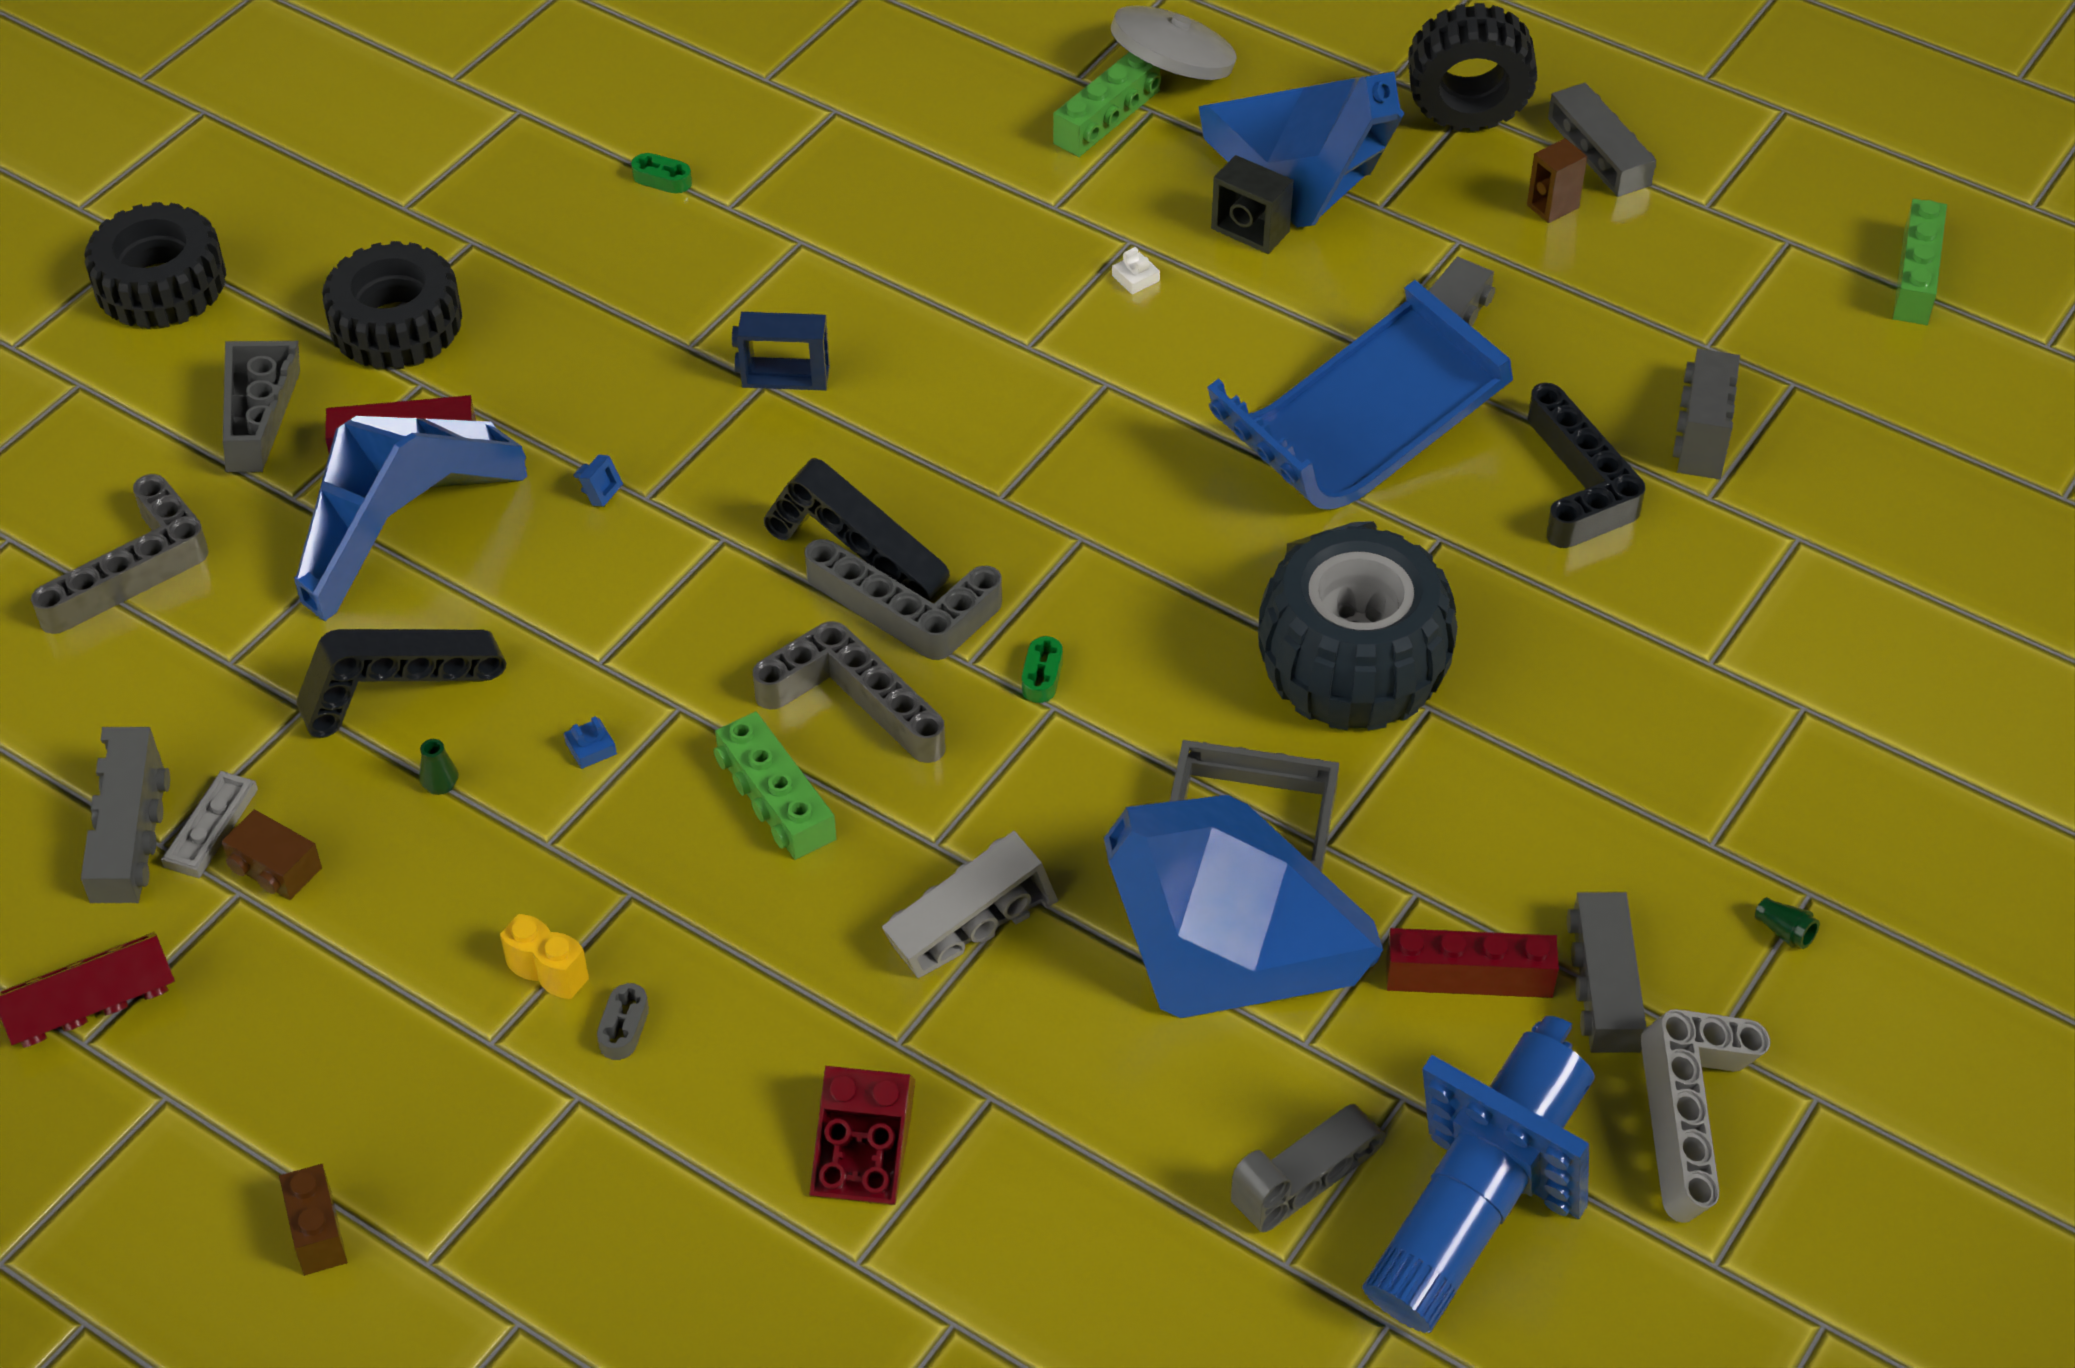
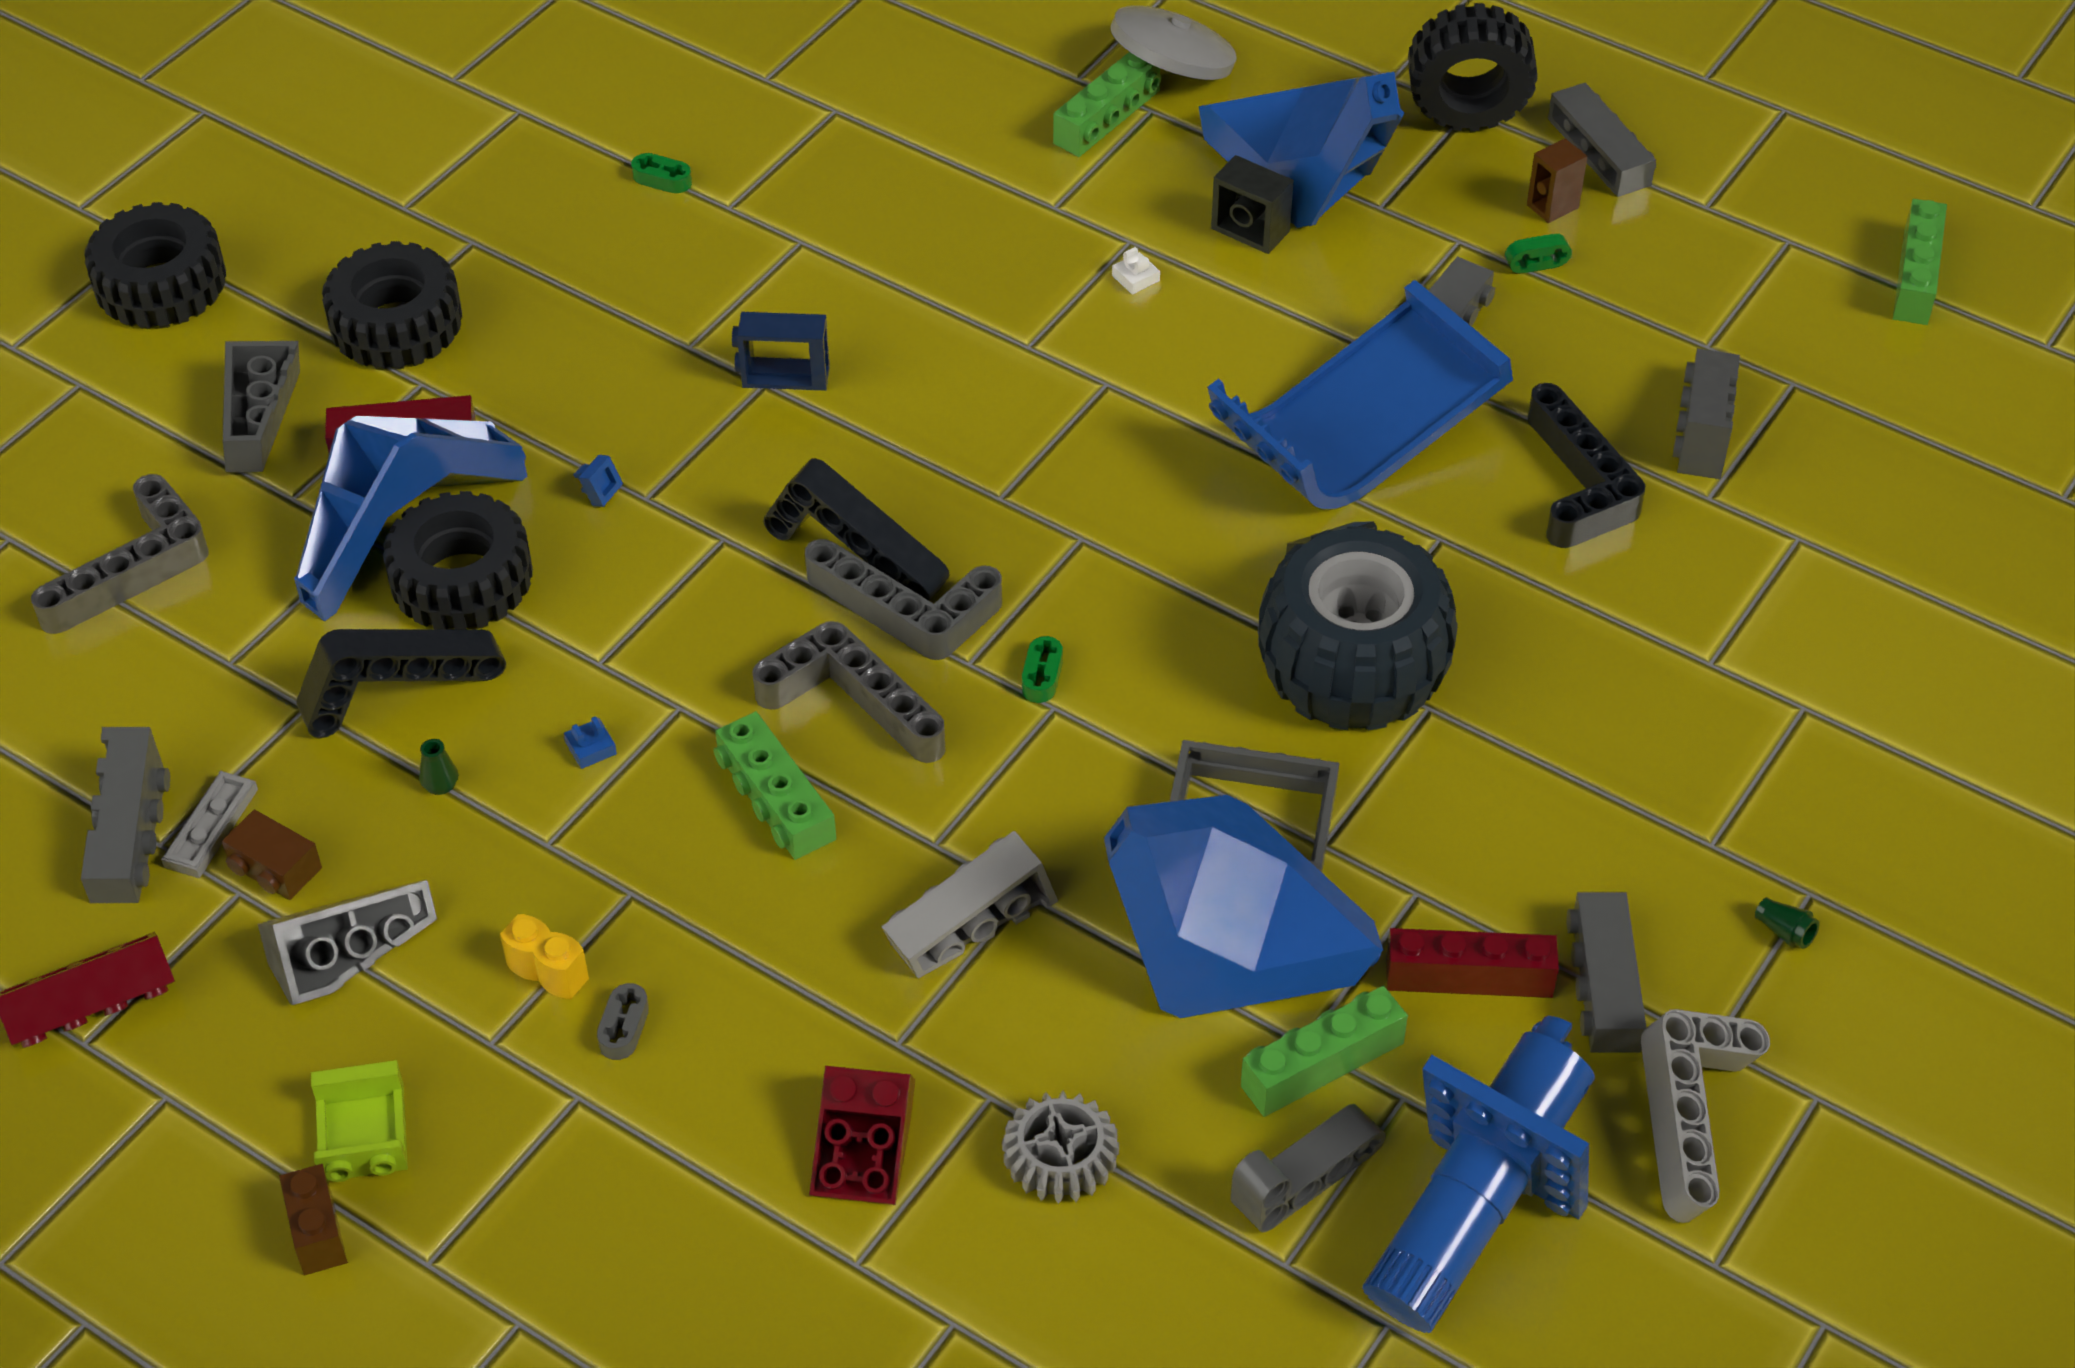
none -> dark grey wedge [258,880,437,1005]
none -> lime panel [311,1060,408,1182]
none -> black tyre [383,491,533,630]
none -> light grey gear [1002,1090,1119,1204]
none -> bright green brick [1241,985,1408,1117]
none -> green beam [1505,234,1572,273]

